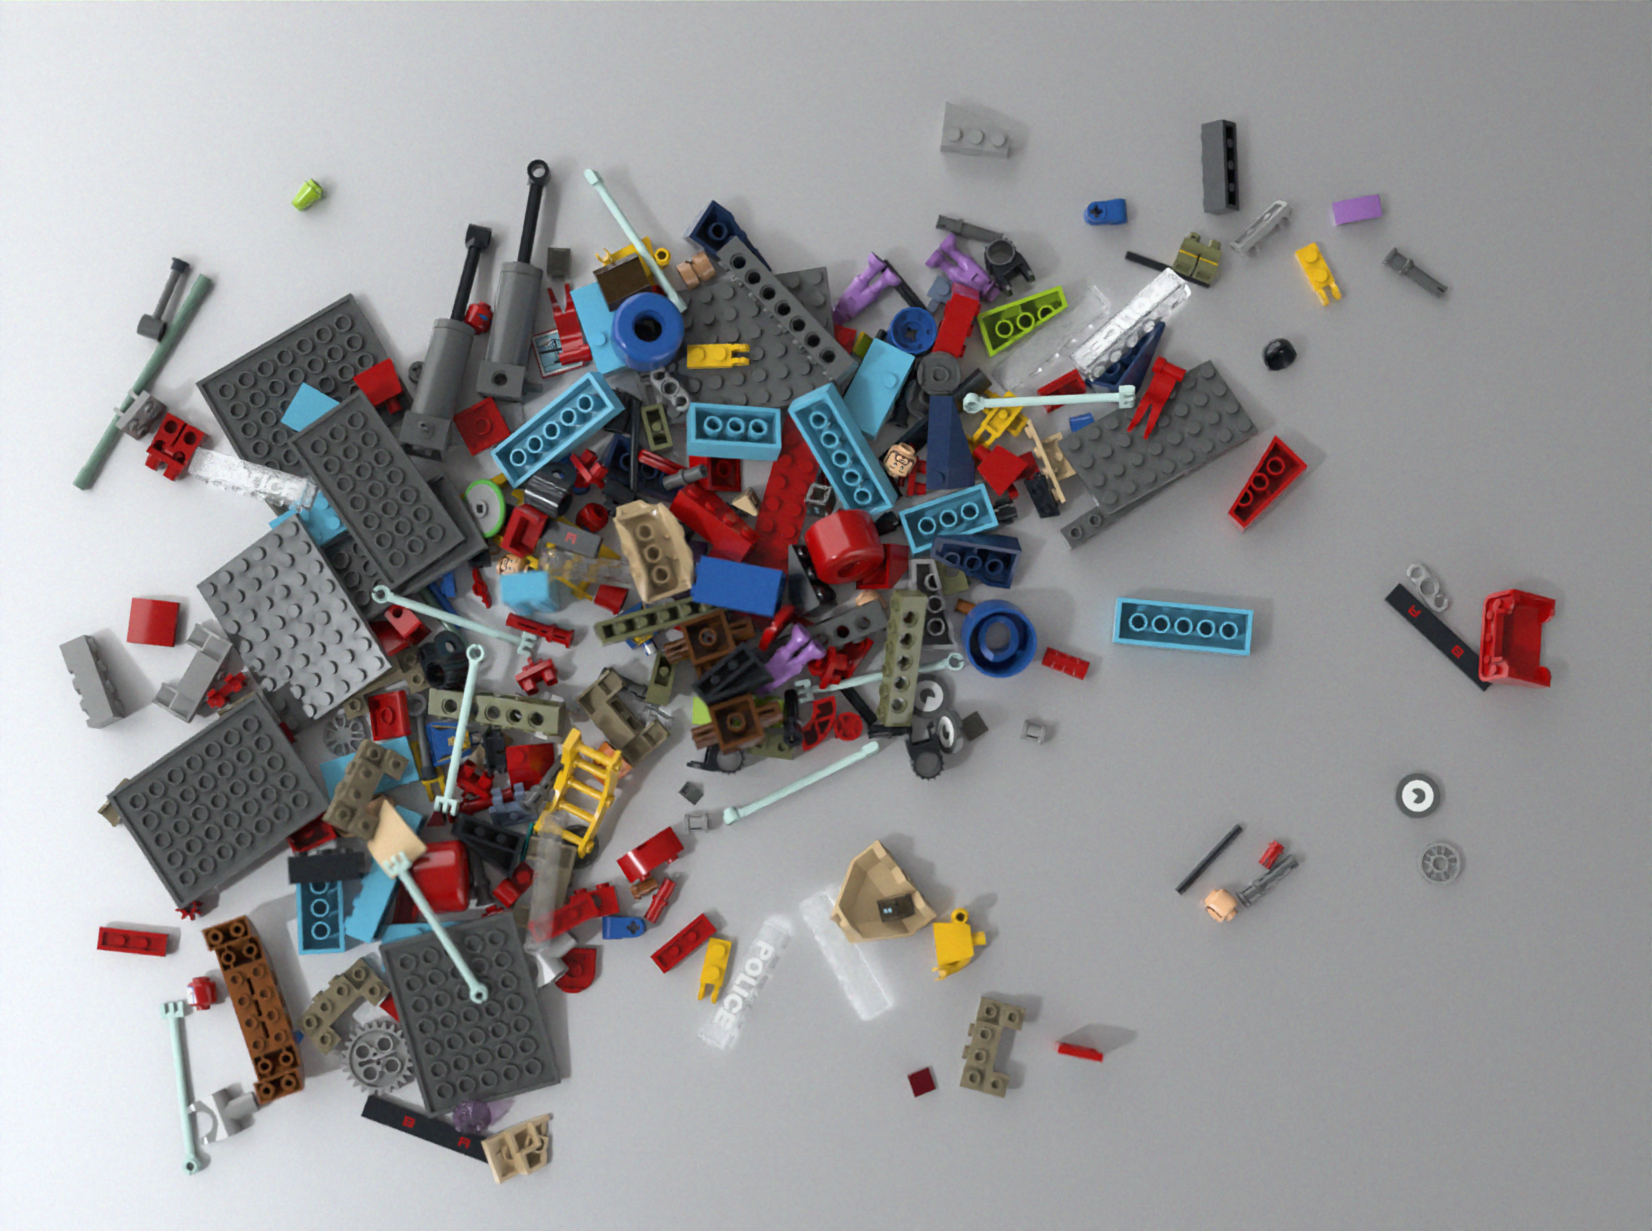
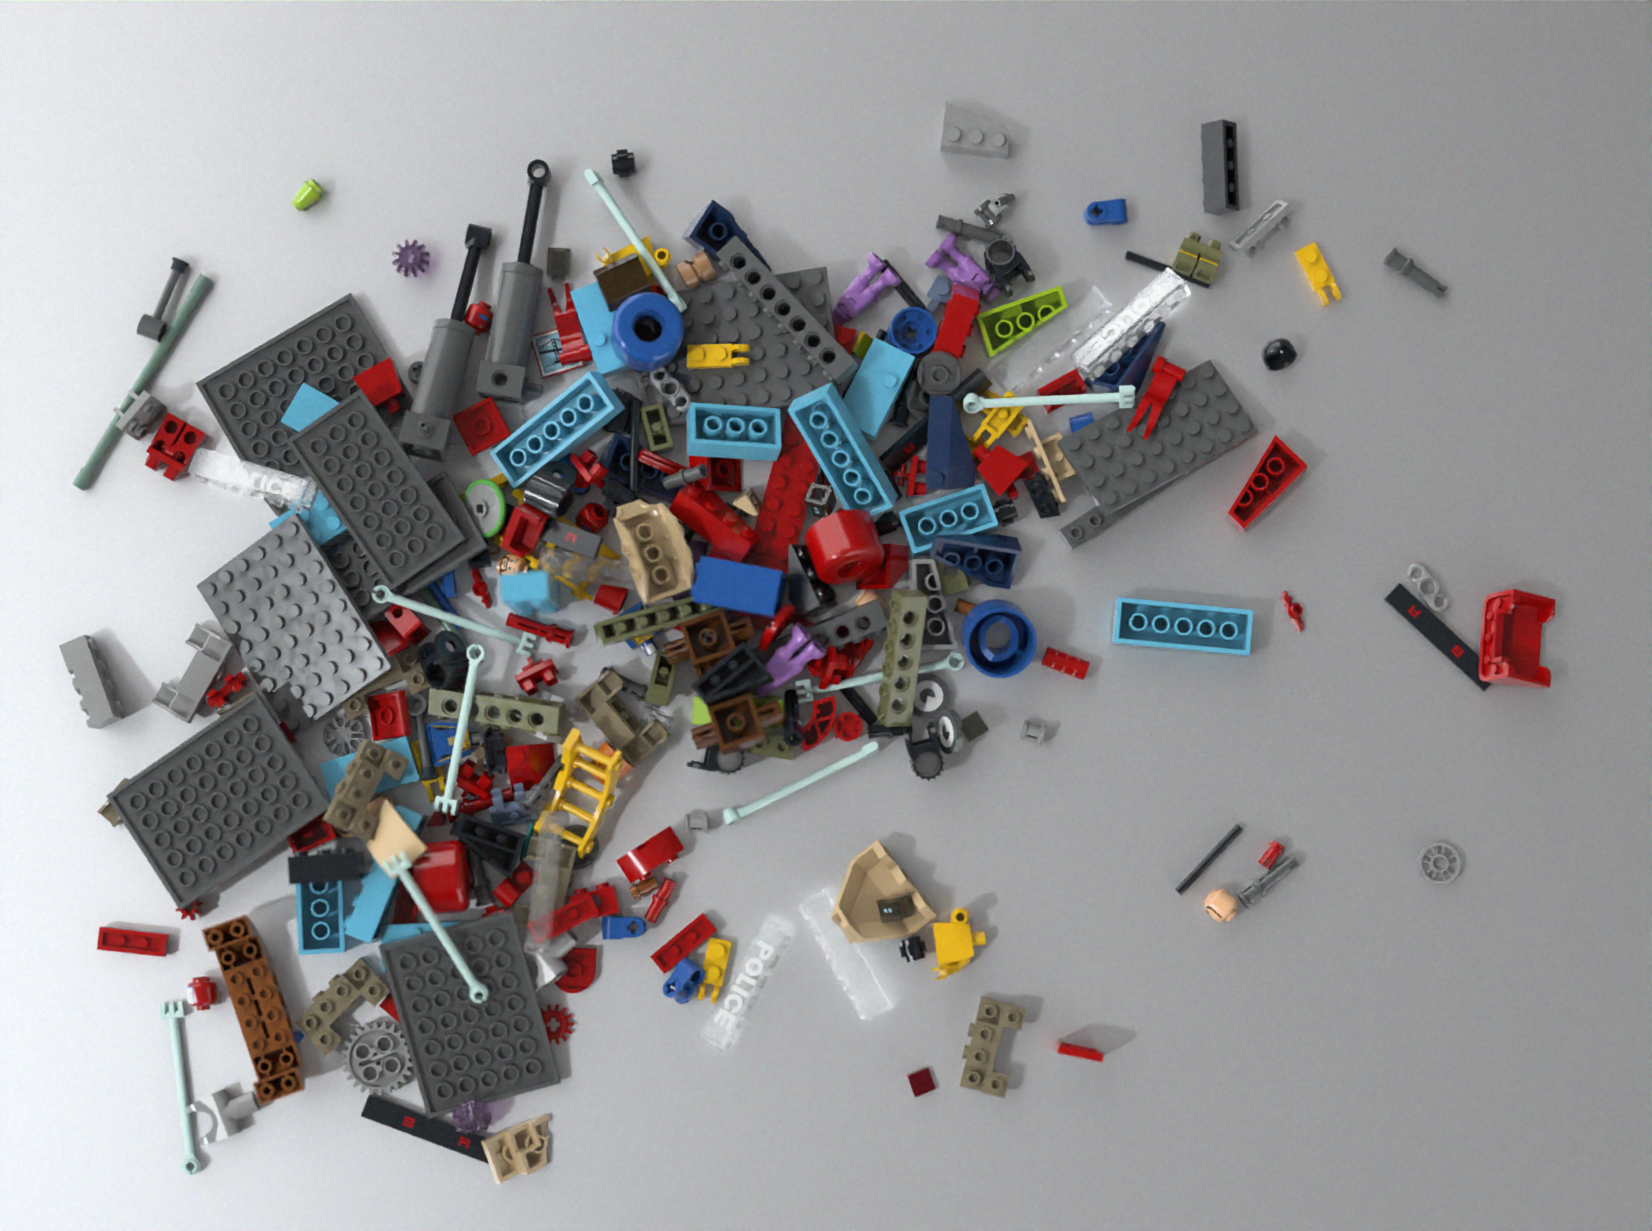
red slope [126,598,180,647] -> none
dark grey piece [678,782,704,805] -> none
light nougat head [883,443,917,478] -> none
medium lavender slope [1332,194,1383,225] -> none
dark grey tile [1394,773,1440,818] -> none
none -> clear purple gear [392,240,430,278]
none -> red gear [541,1004,574,1045]
none -> black gear [611,149,635,178]
none -> blue piece [663,958,705,1004]
none -> black gear [898,935,927,962]
none -> dark grey piece [974,193,1015,229]
none -> red piece [1281,591,1304,633]

